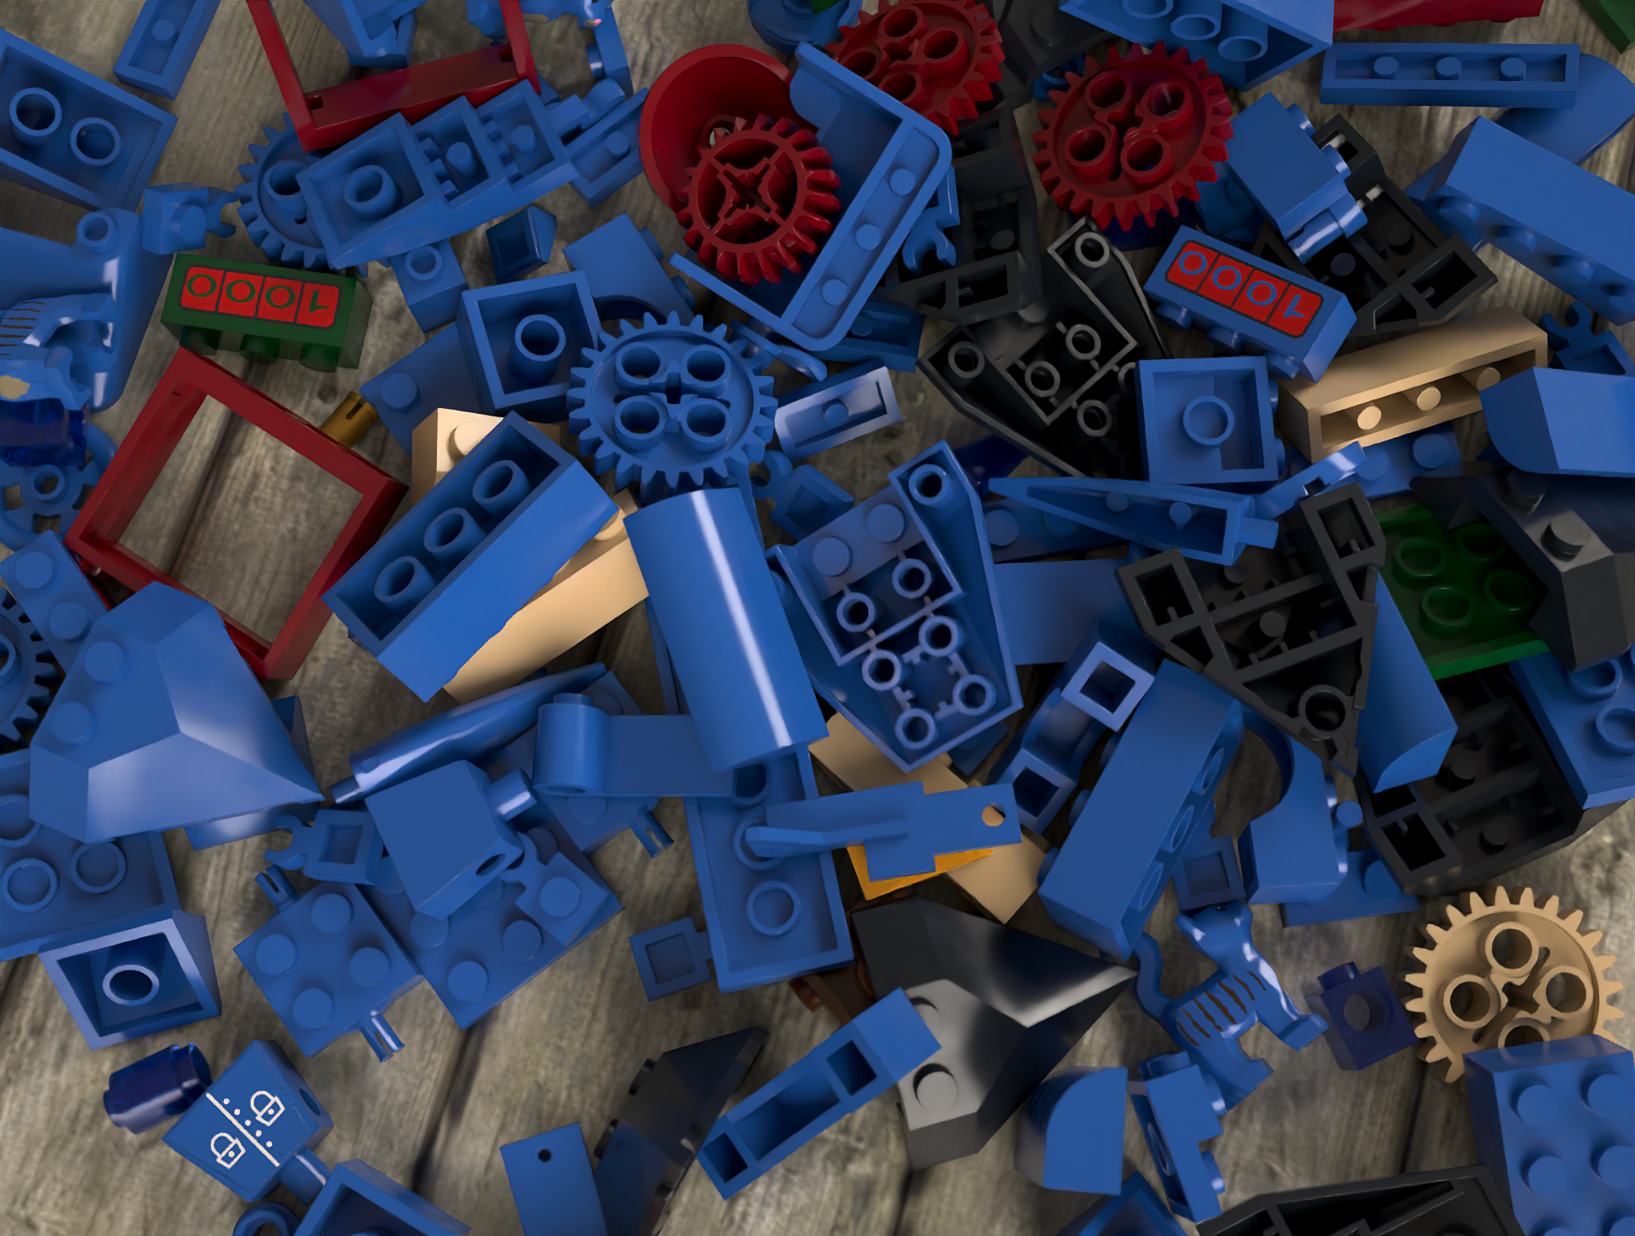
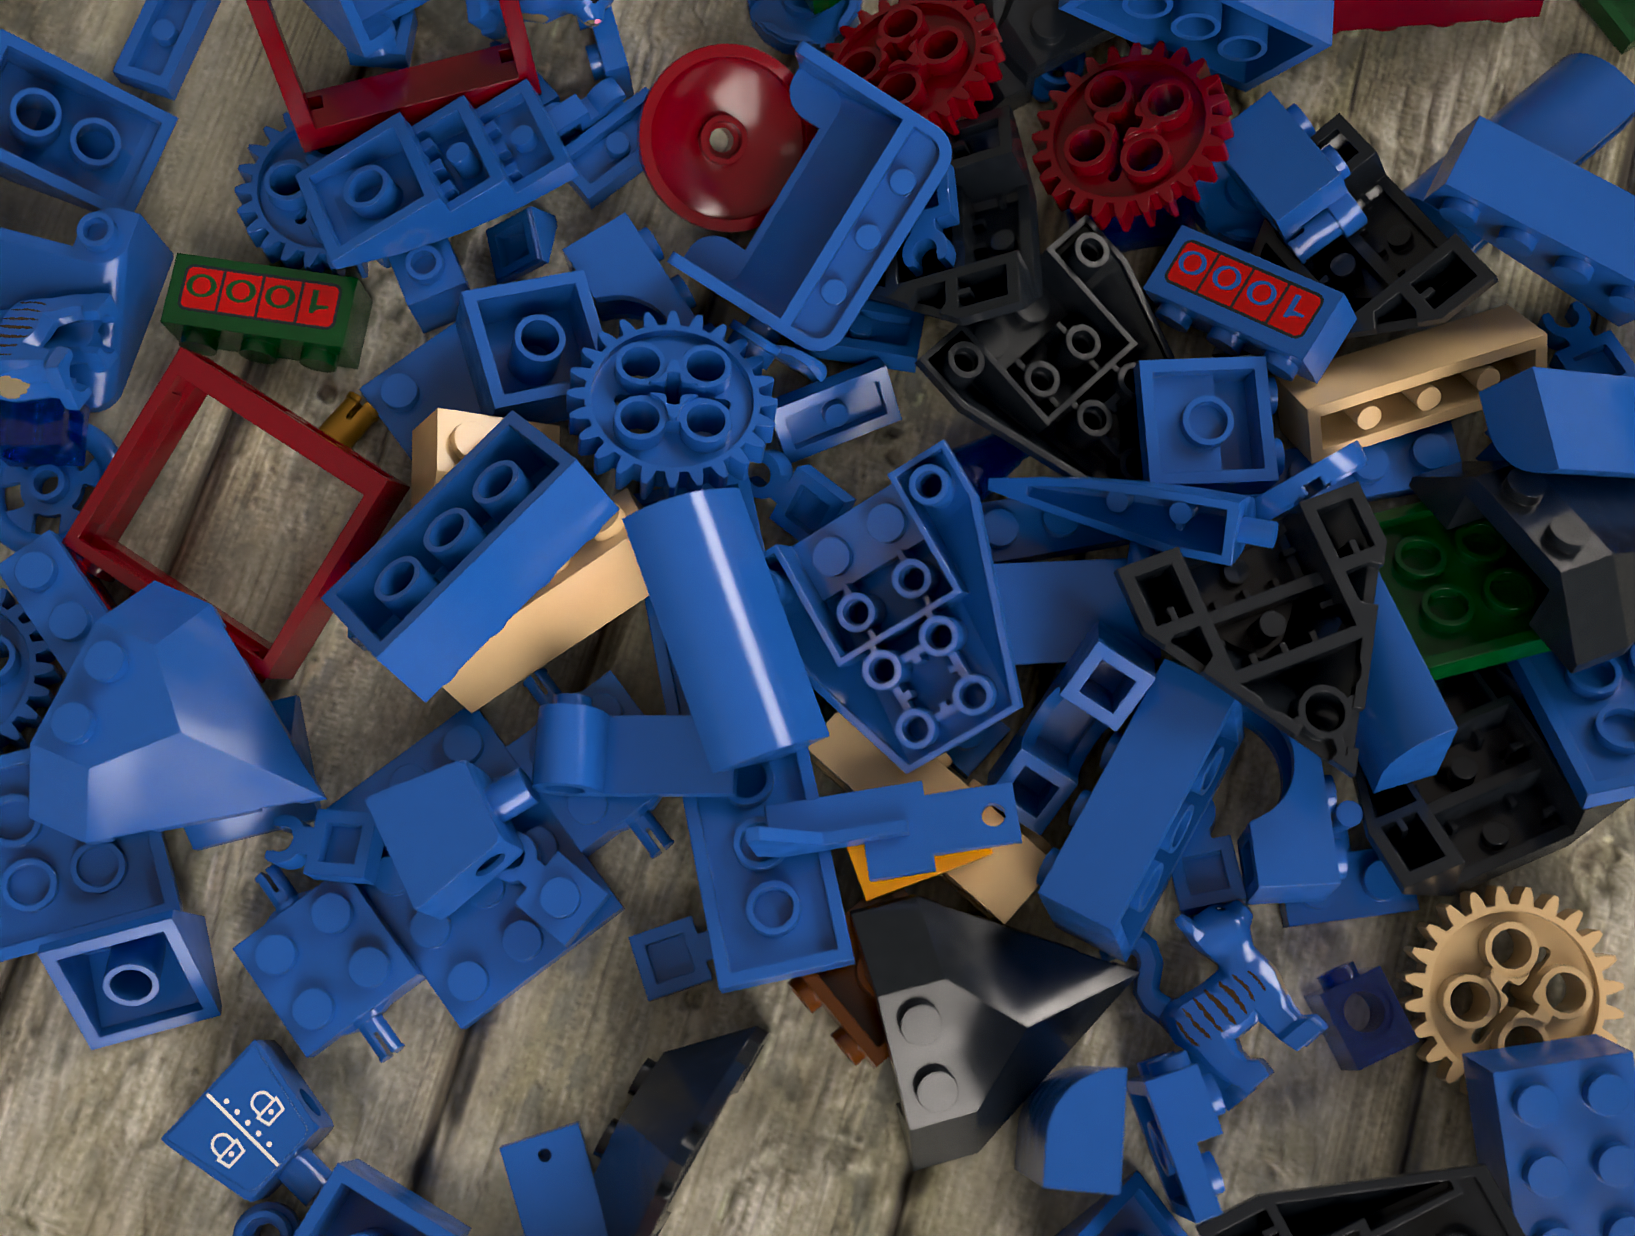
clear blue brick [103,1043,214,1135] -> none
blue plate [141,182,238,255] -> none
blue piece [330,661,607,809] -> none
dark red gear [674,113,843,287] -> none
blue arch [696,987,942,1201] -> none
blue plate [1320,42,1580,109] -> none

